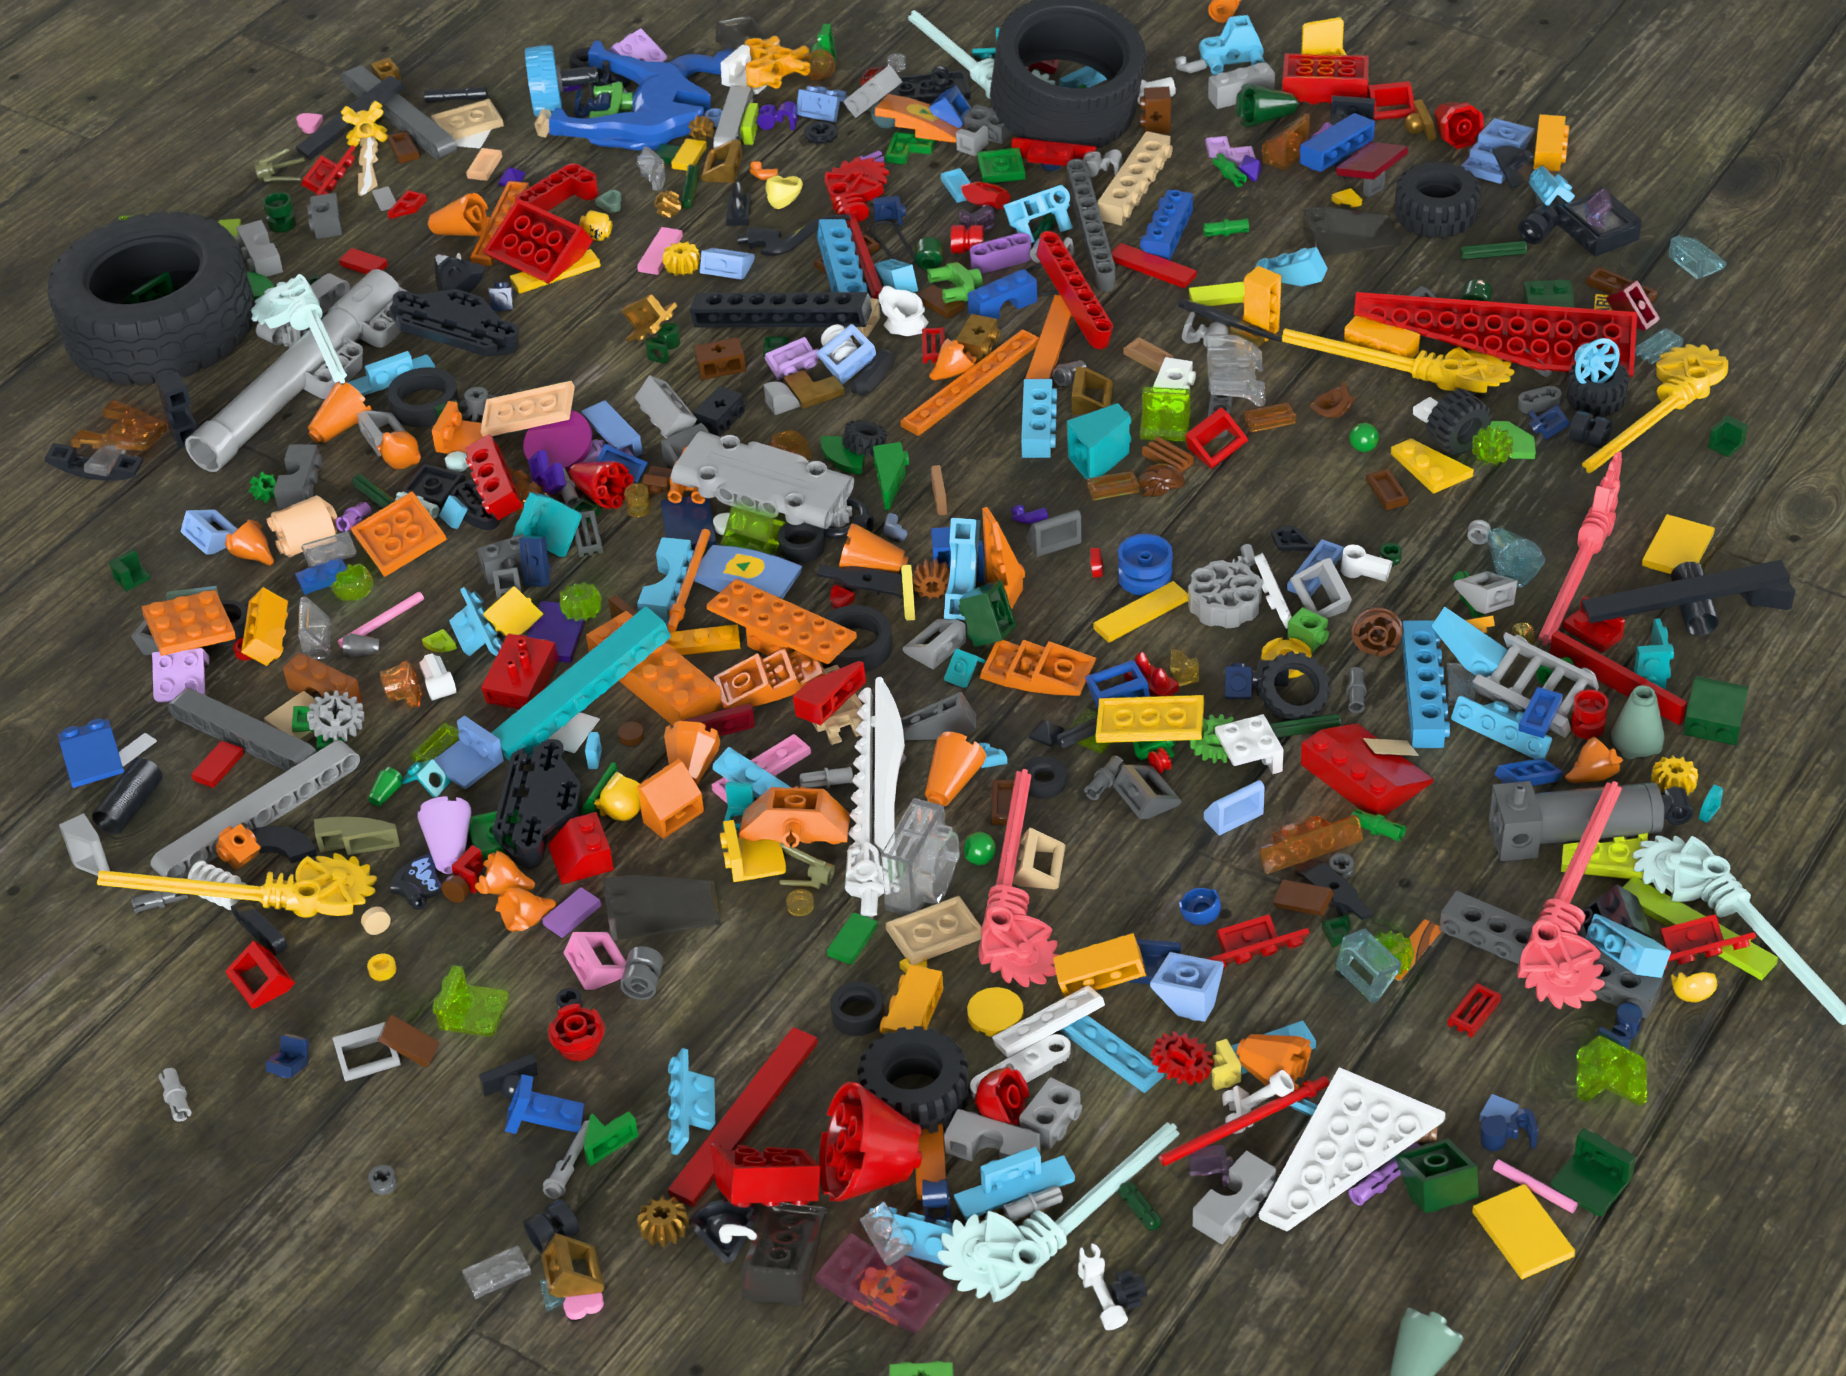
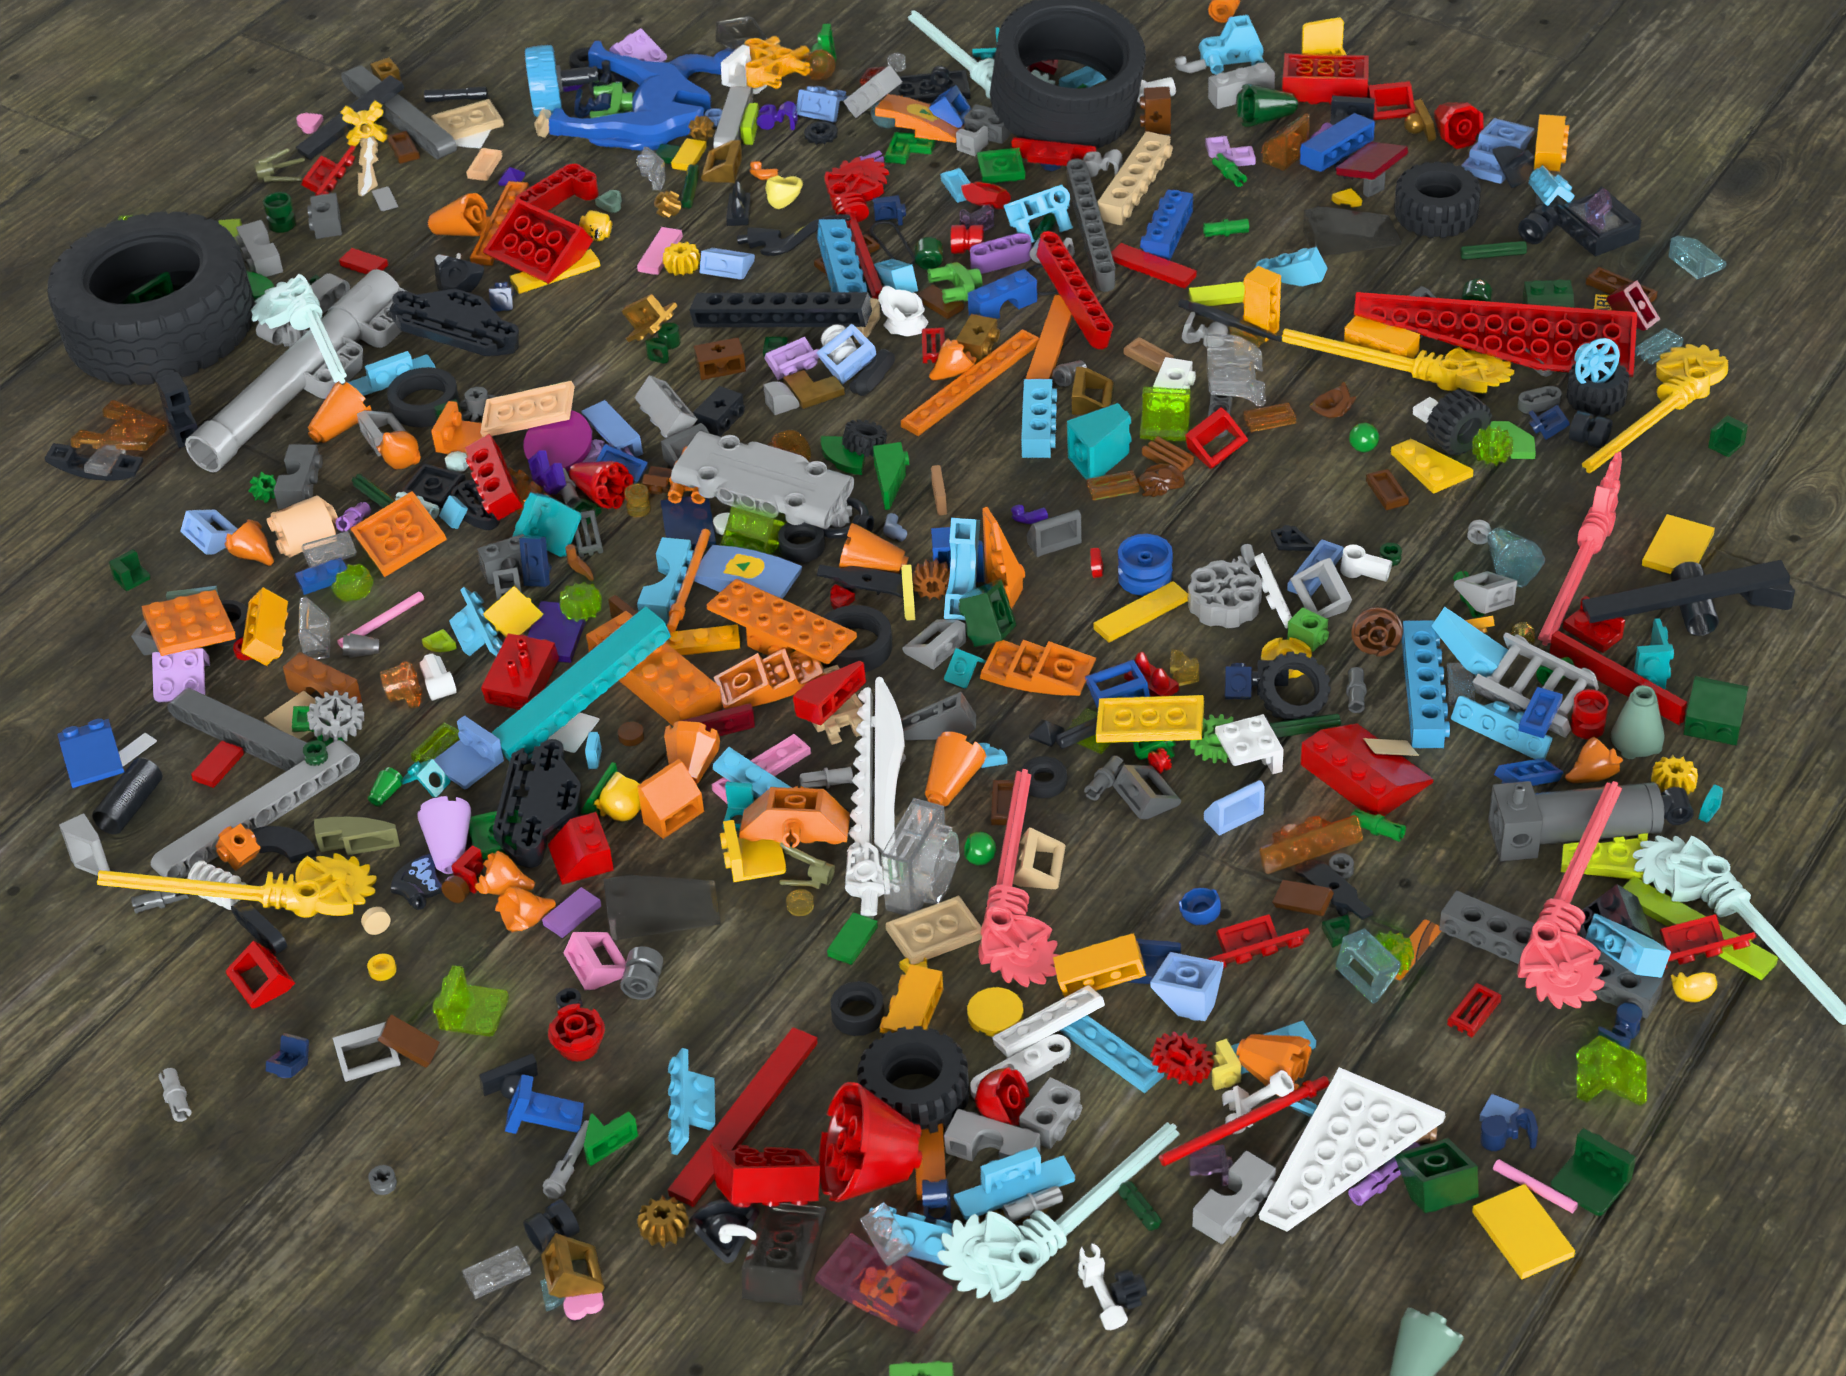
red tile [387,190,427,219] -> none
dark purple slope [1238,155,1262,182] -> none
none -> dark green bush [303,740,328,766]
none -> dark orange bar [565,544,594,581]

